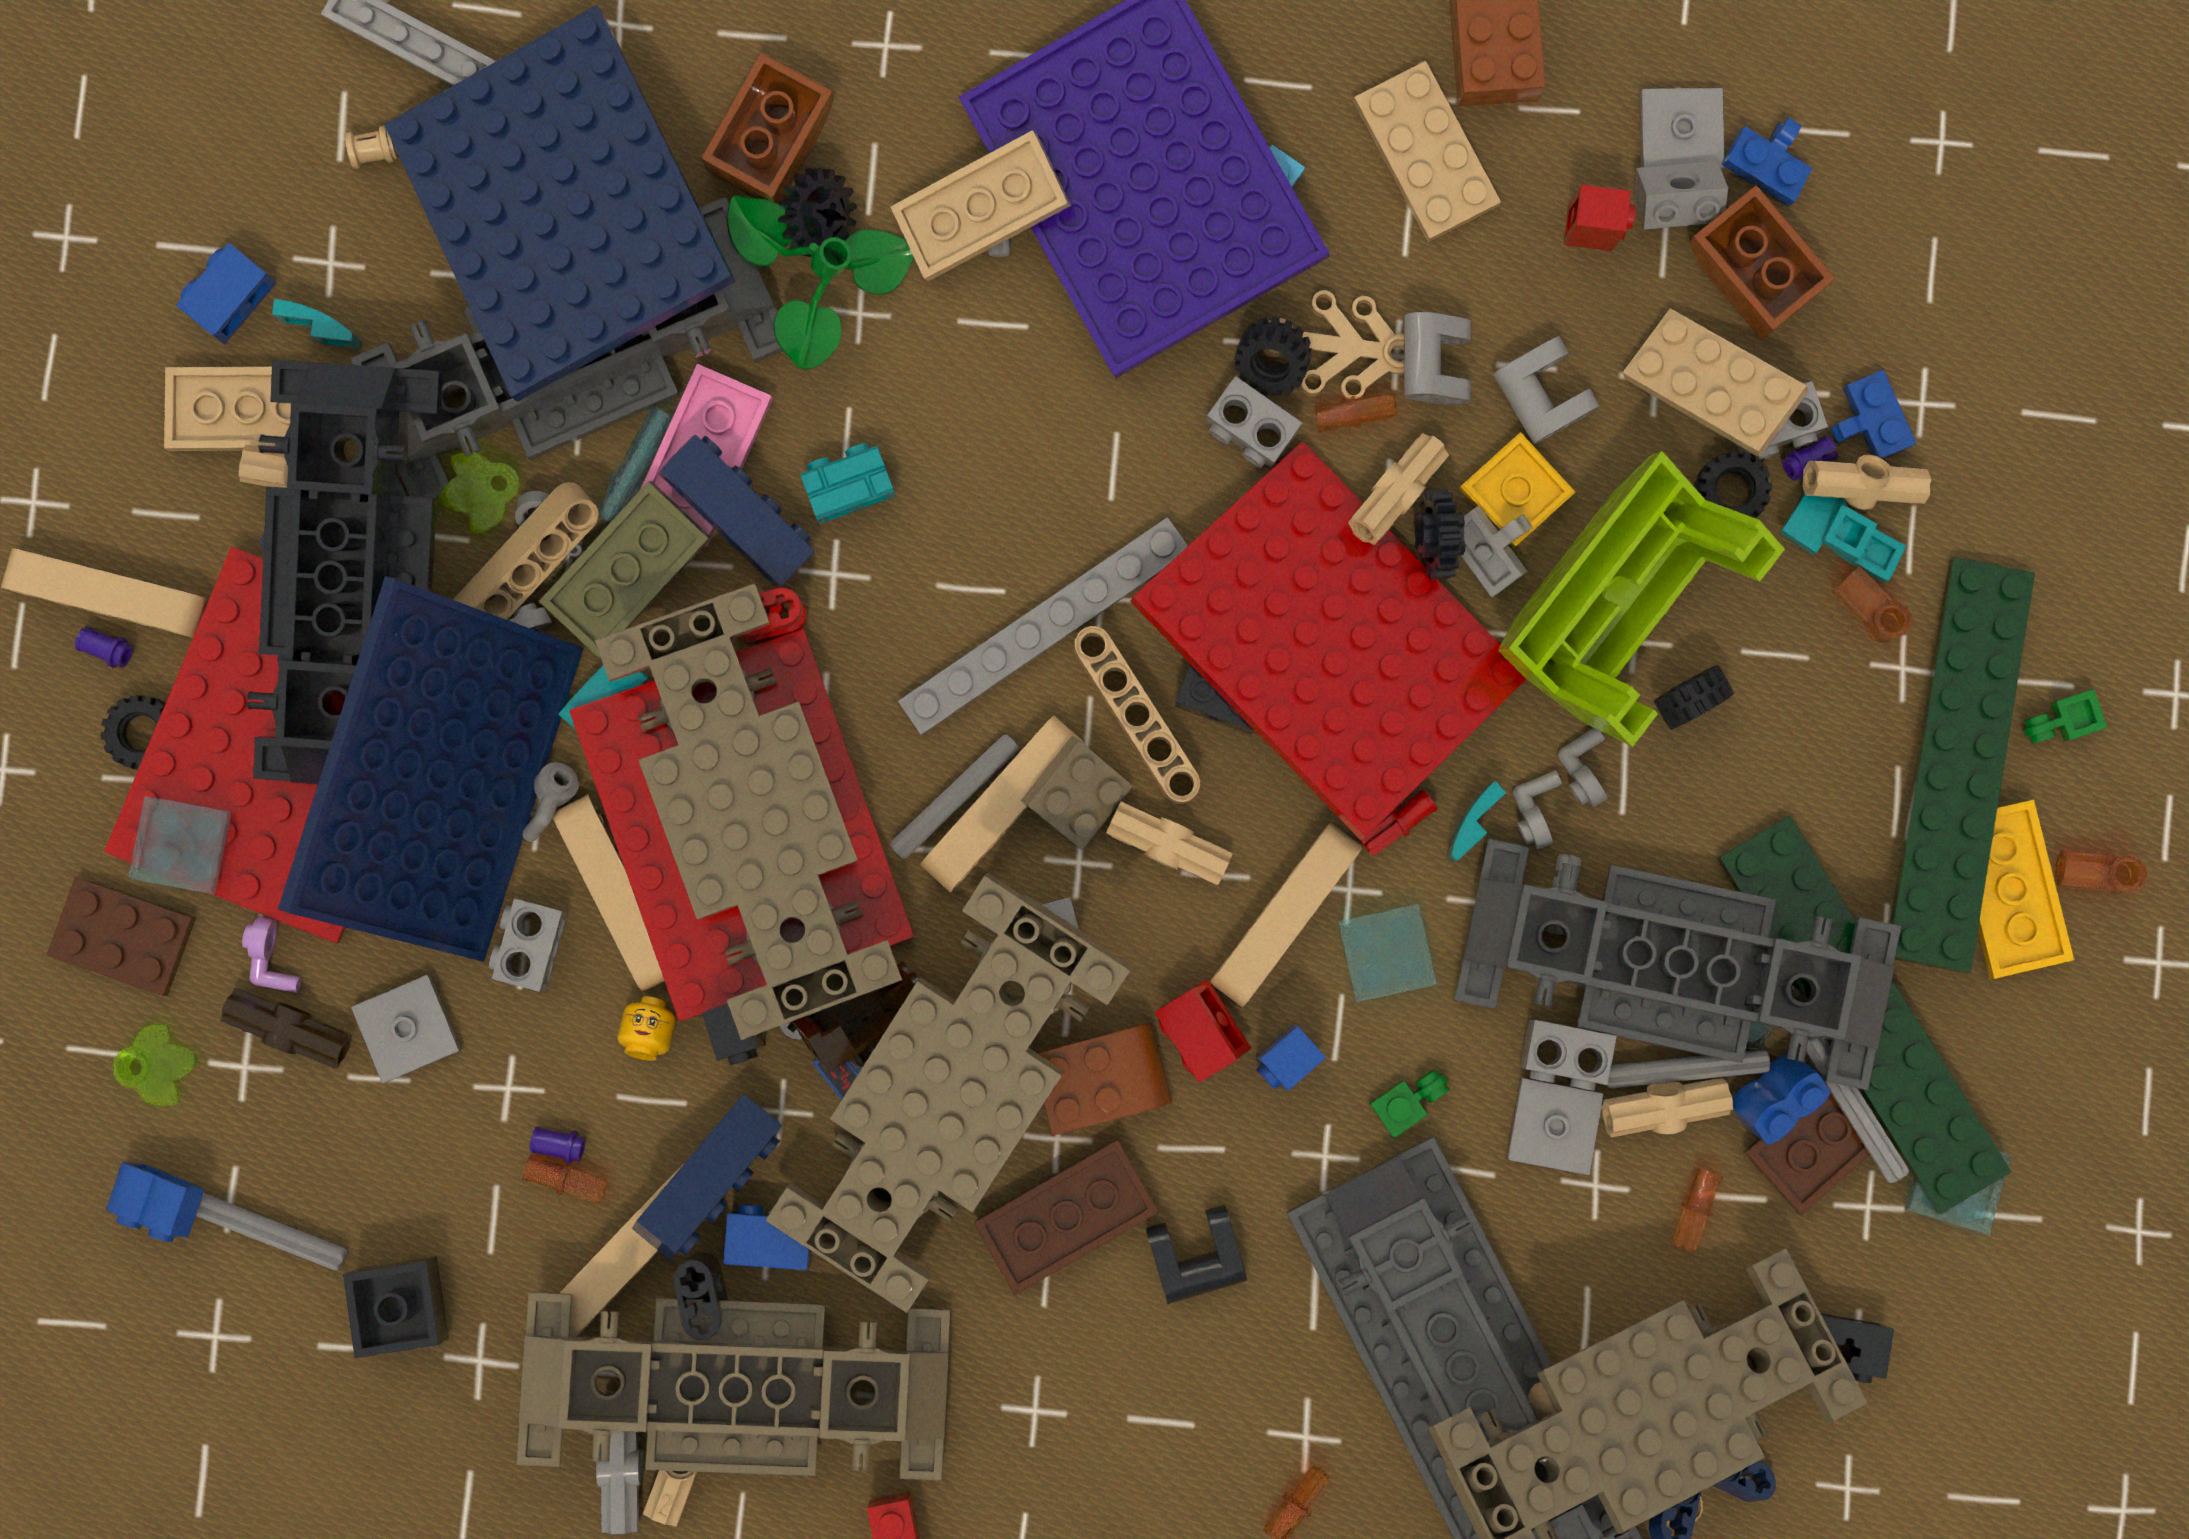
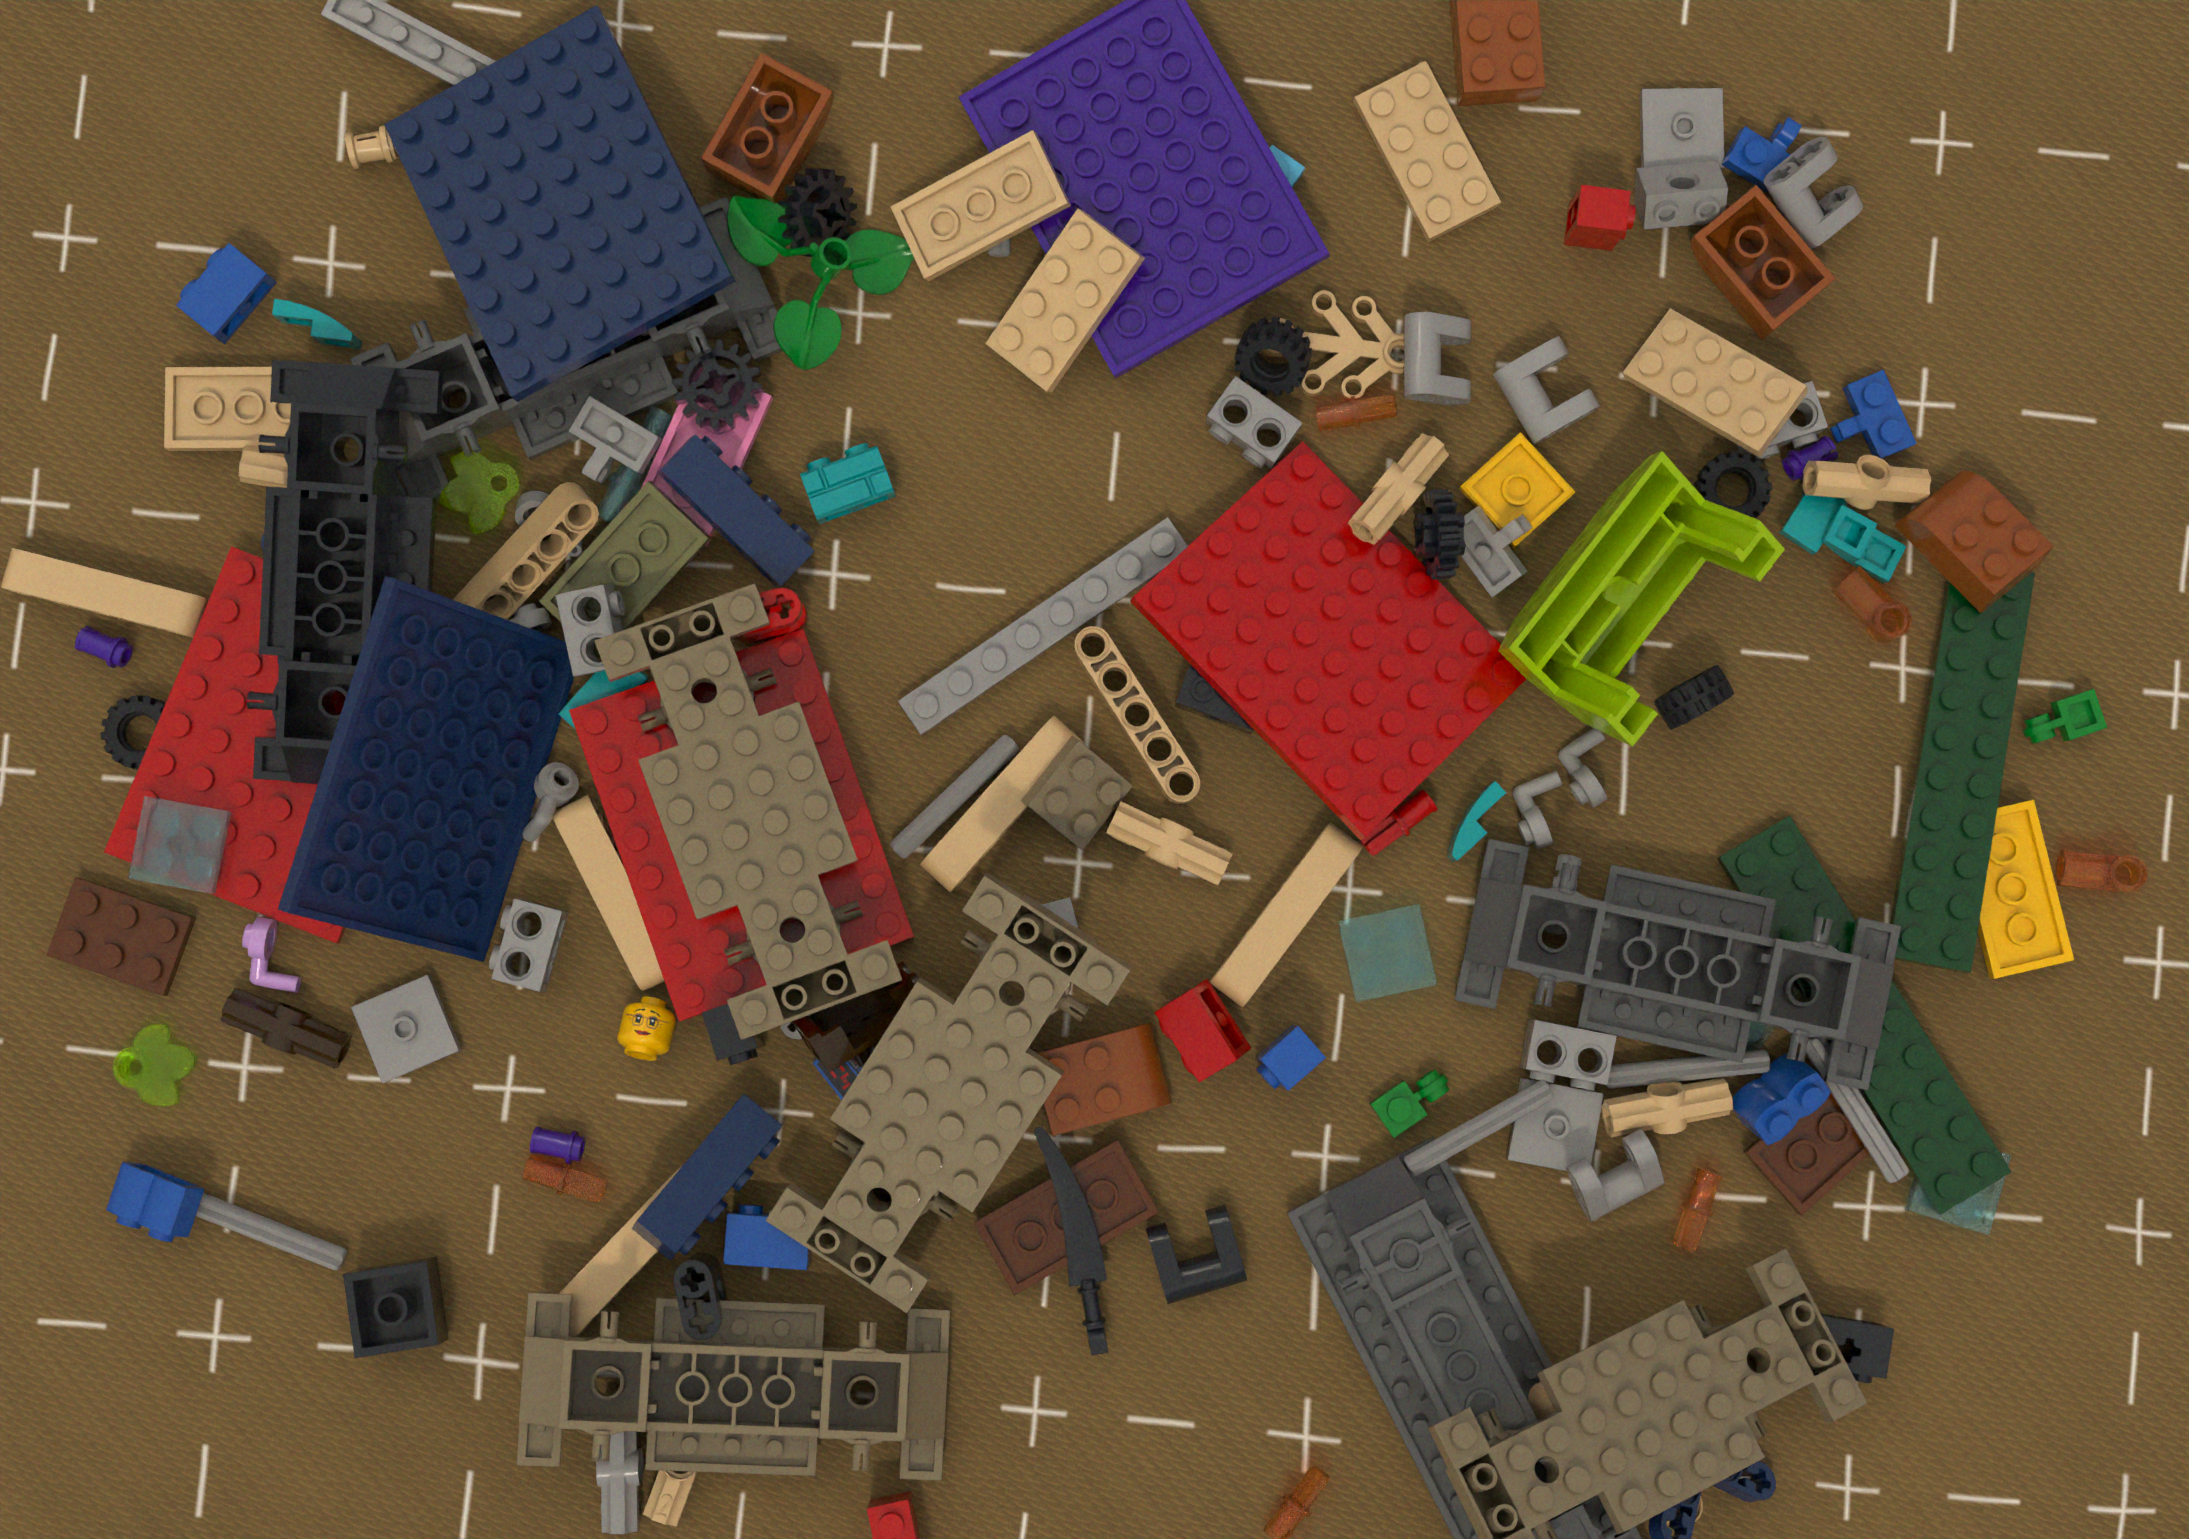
none -> light grey brick [555,584,625,676]
none -> light grey plate [569,396,662,483]
none -> black gear [672,340,764,432]
none -> tan plate [985,209,1145,392]
none -> black sword [1034,1126,1108,1355]
none -> light grey axle [1404,1080,1554,1176]
none -> light grey connector [1566,1129,1665,1222]
none -> light grey connector [1764,137,1863,249]
none -> dark orange brick [1895,471,2054,613]

